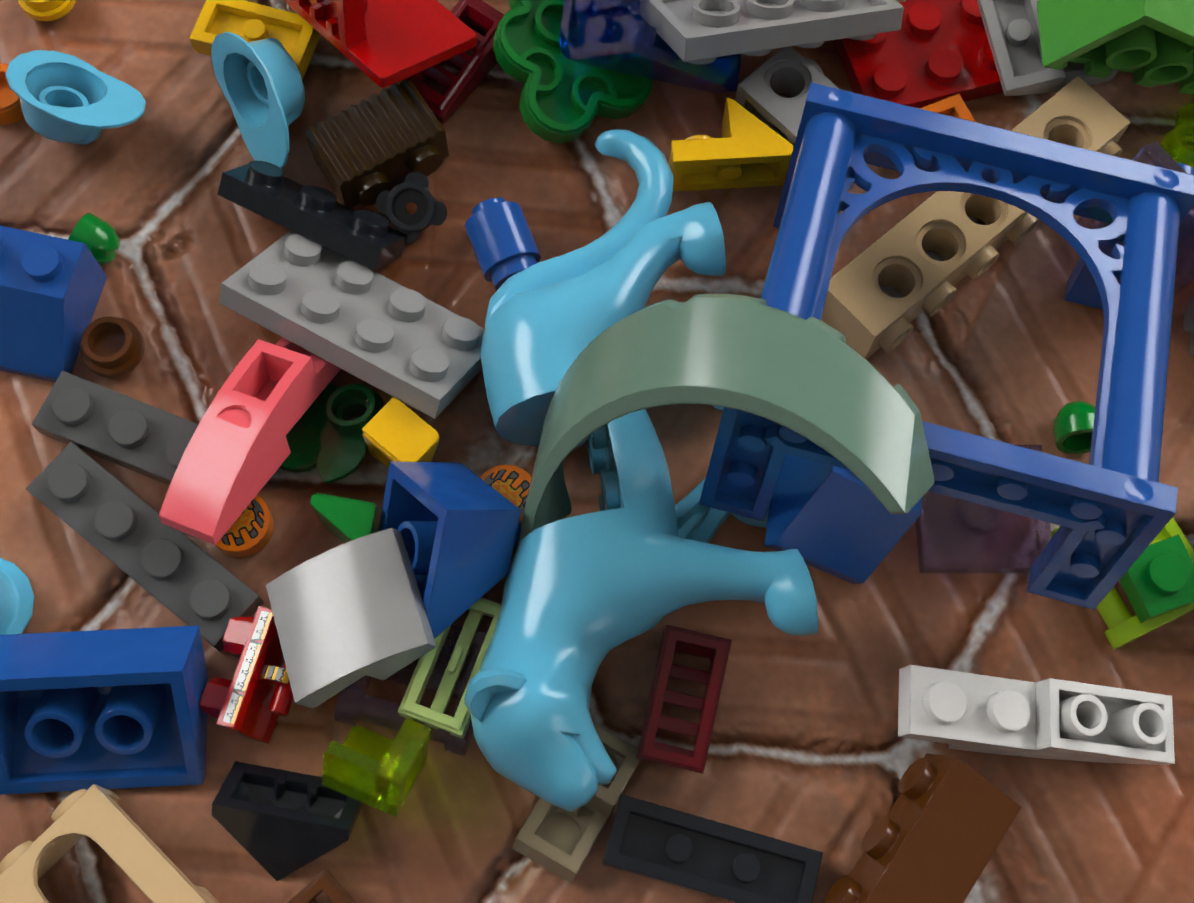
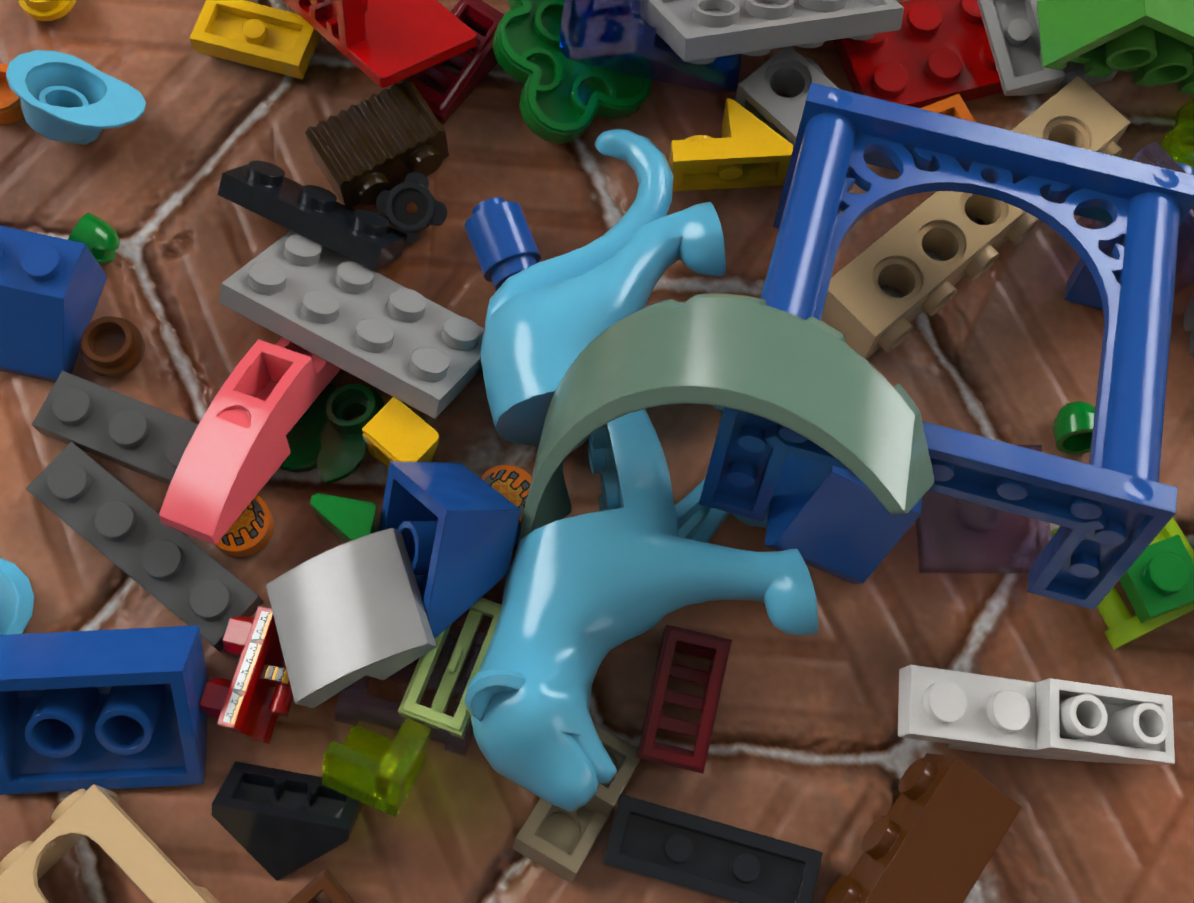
medium azure piece [211,31,305,168] -> none

